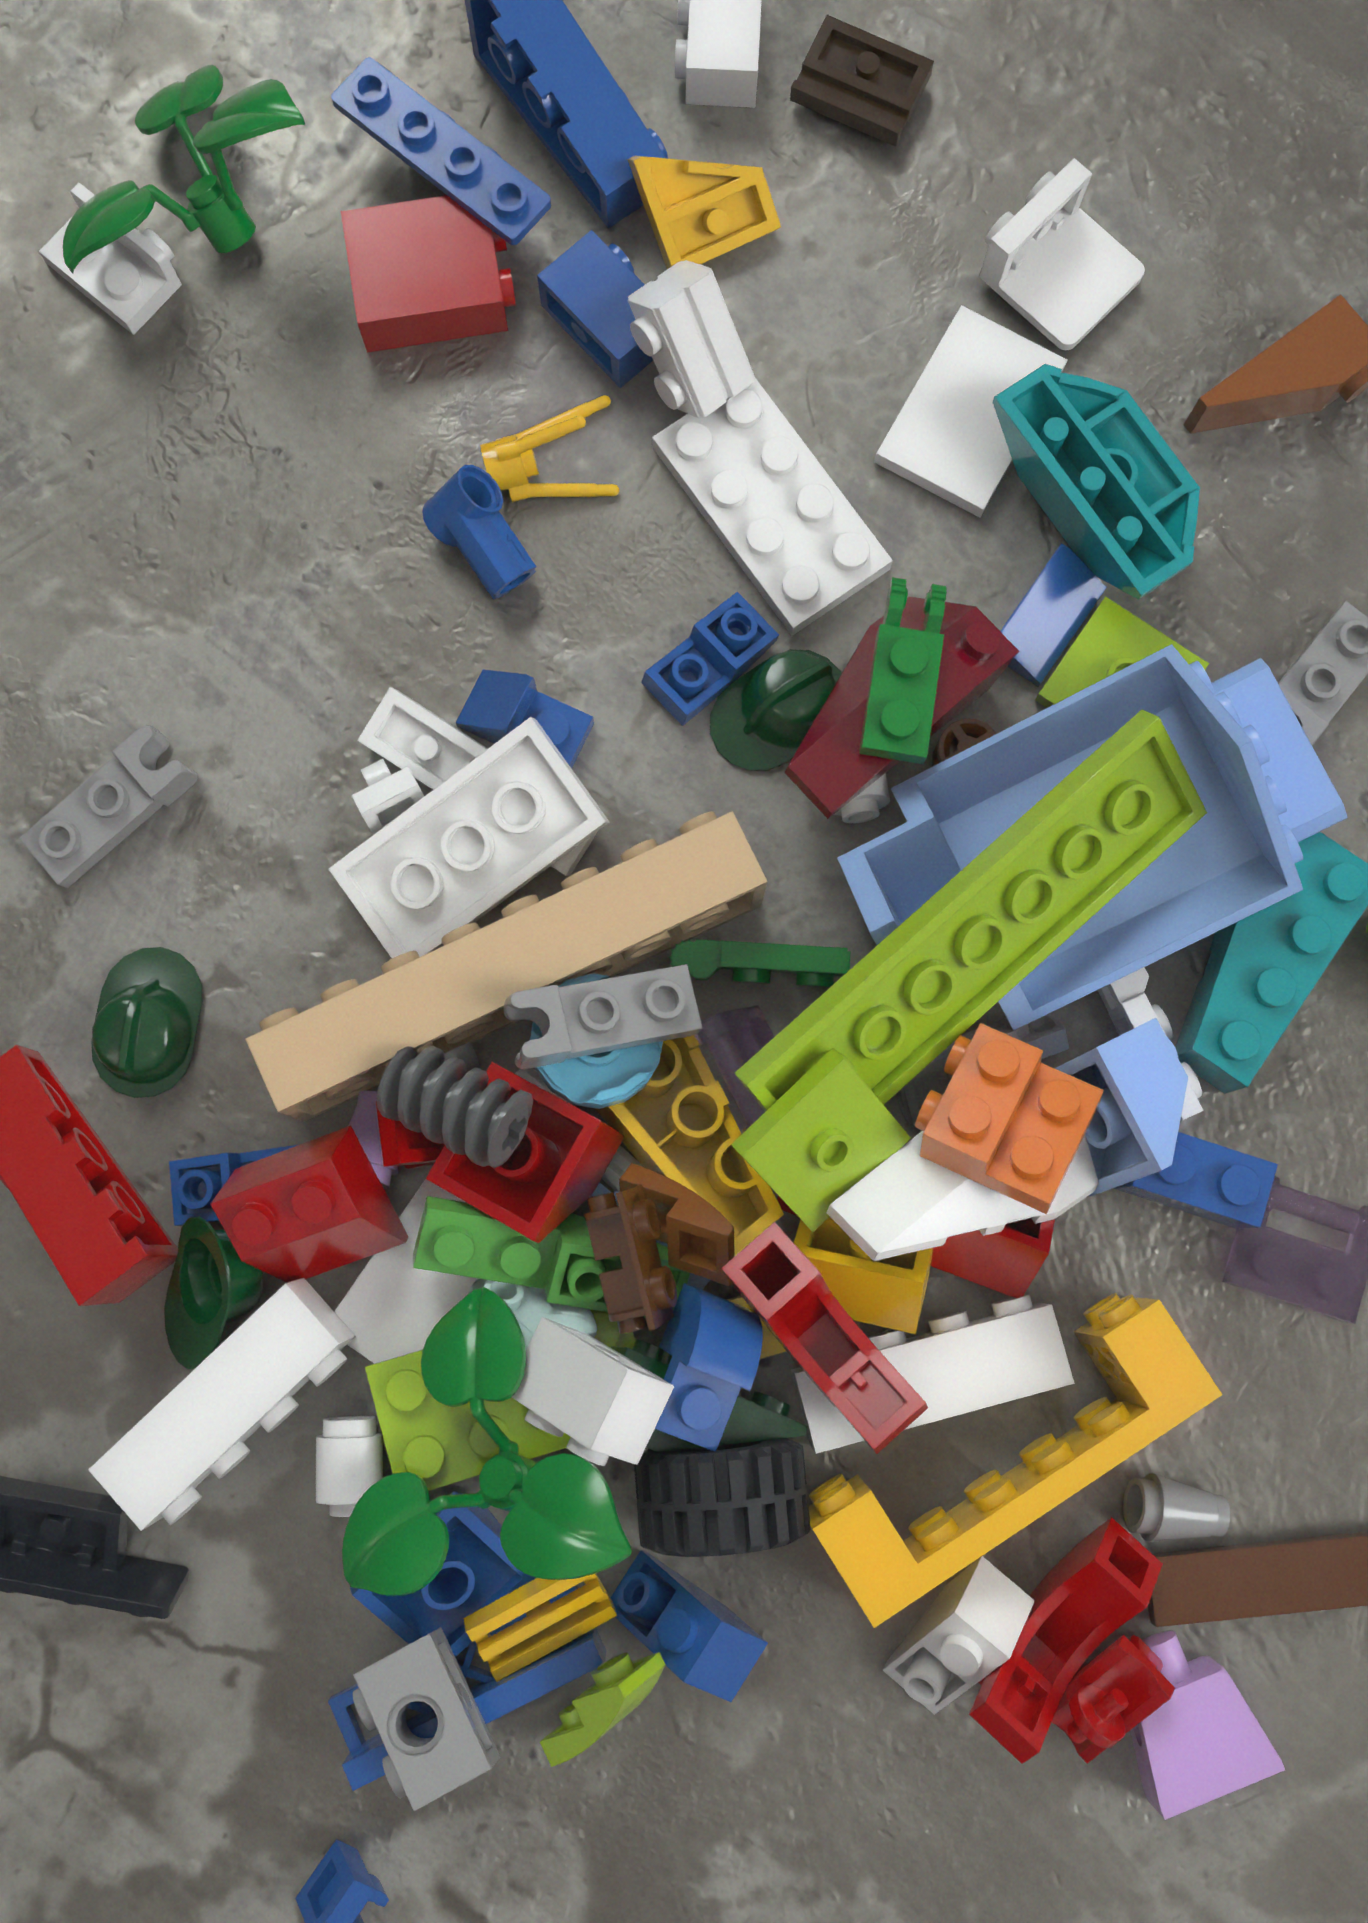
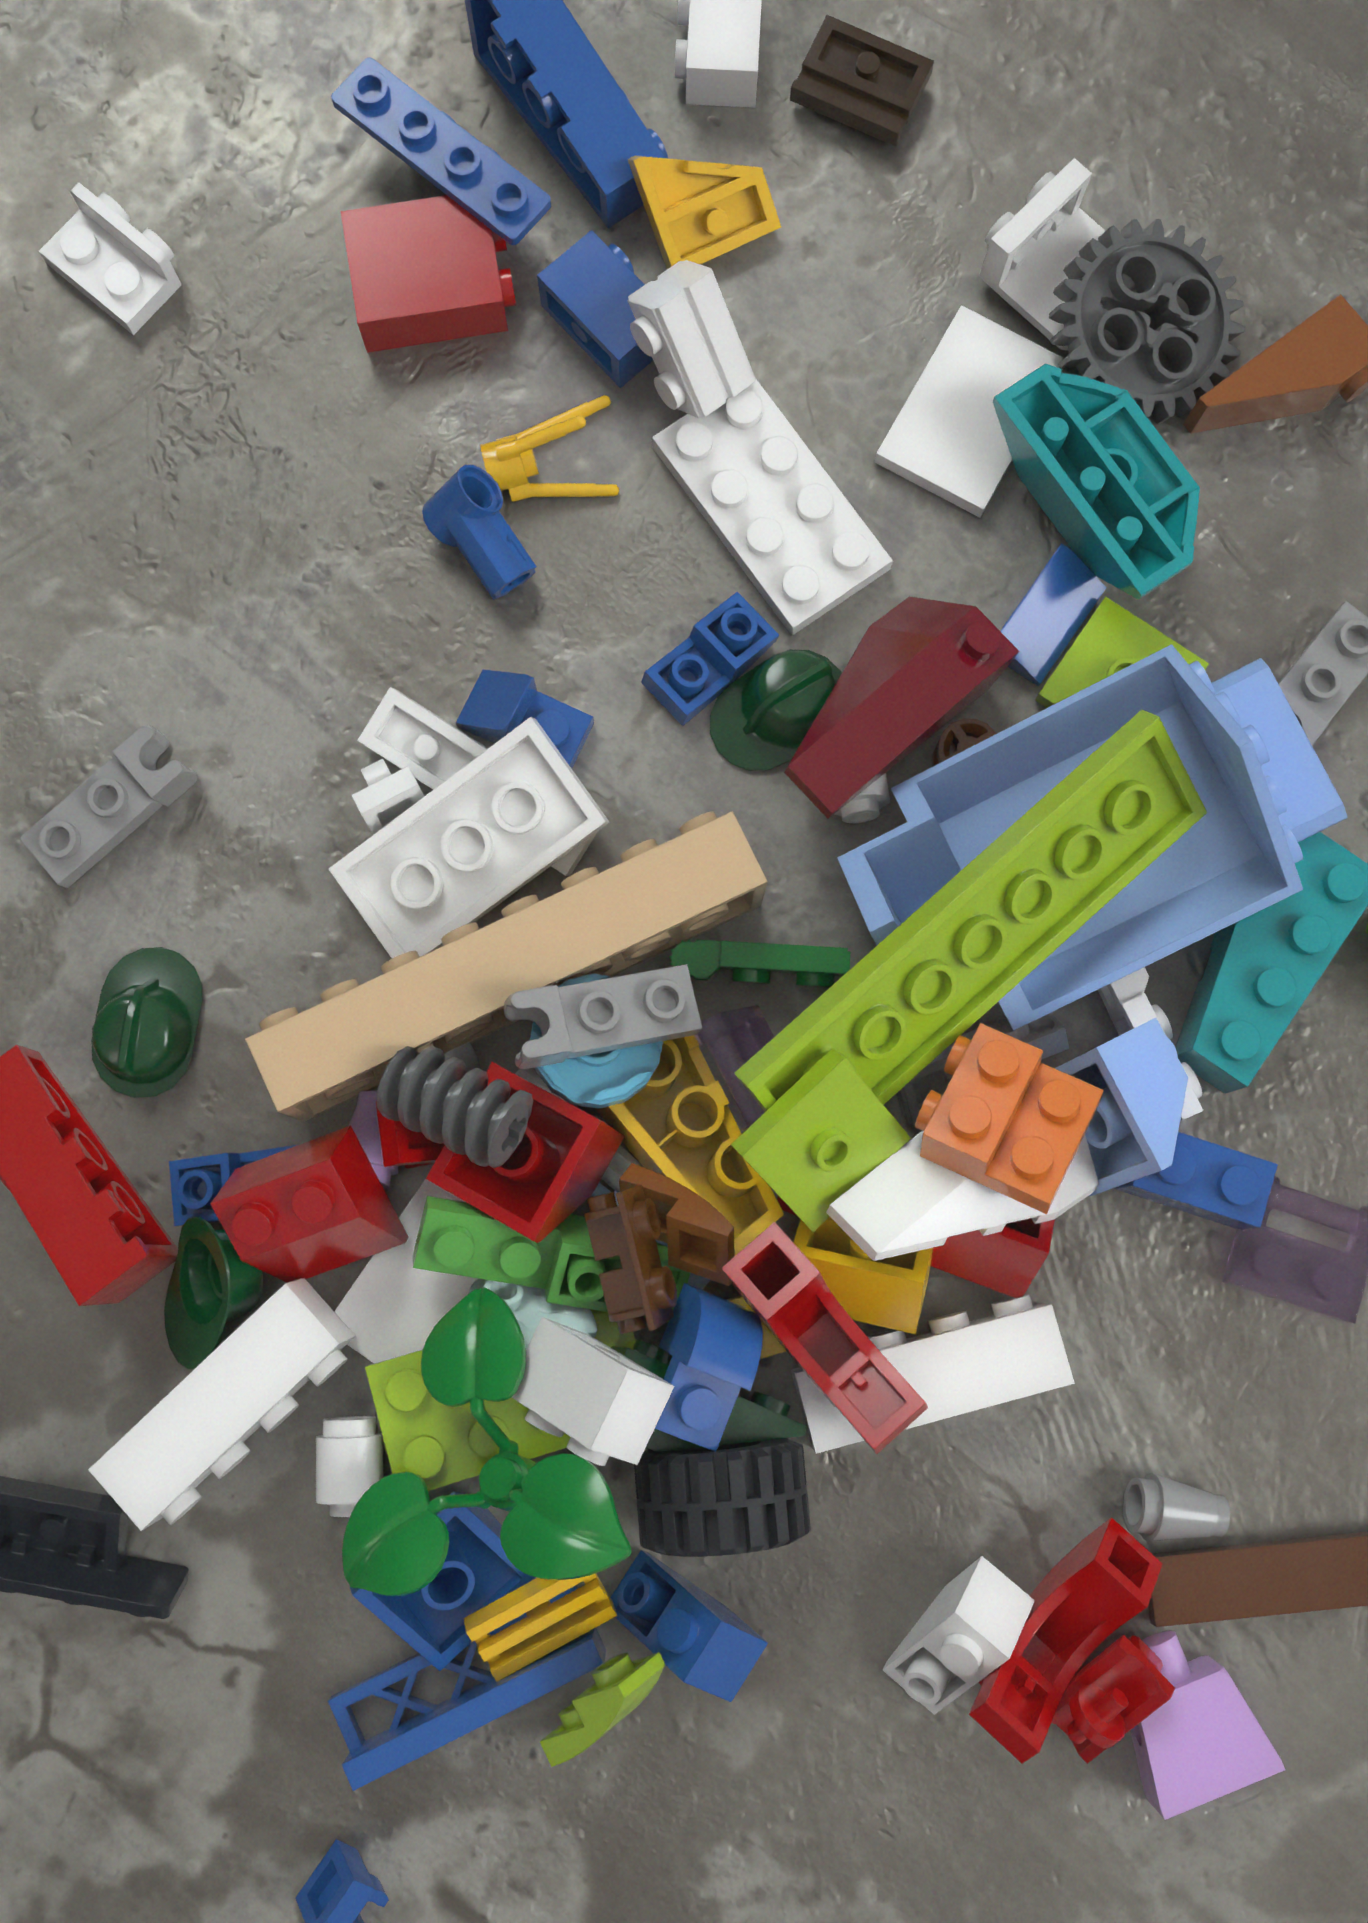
green plant [62,65,305,274] -> none
light grey brick [353,1627,501,1811] -> none
yellow plate [809,1293,1222,1628] -> none
green hinge [859,577,947,764] -> none
none -> dark grey gear [1049,219,1245,424]

